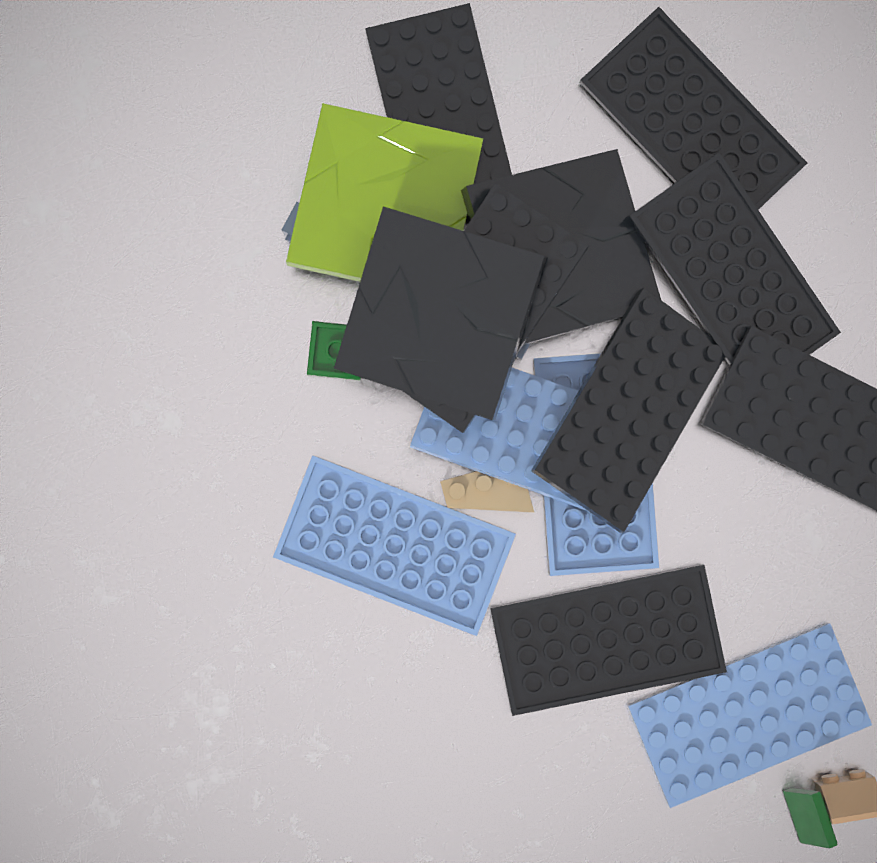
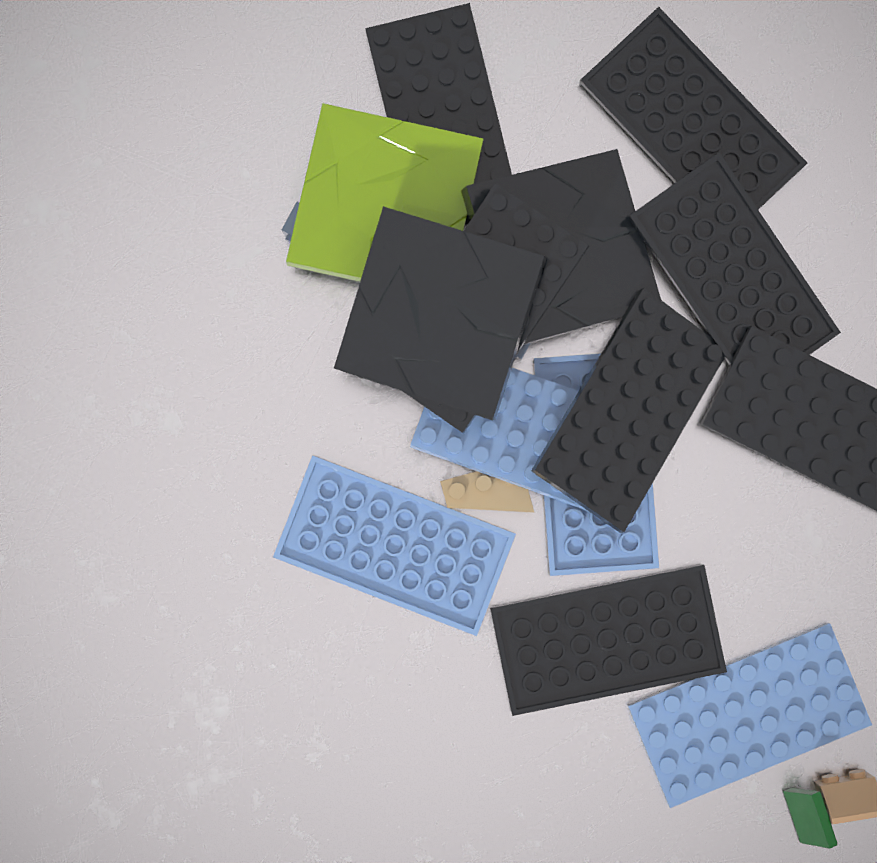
green tile [307,321,361,381] -> none

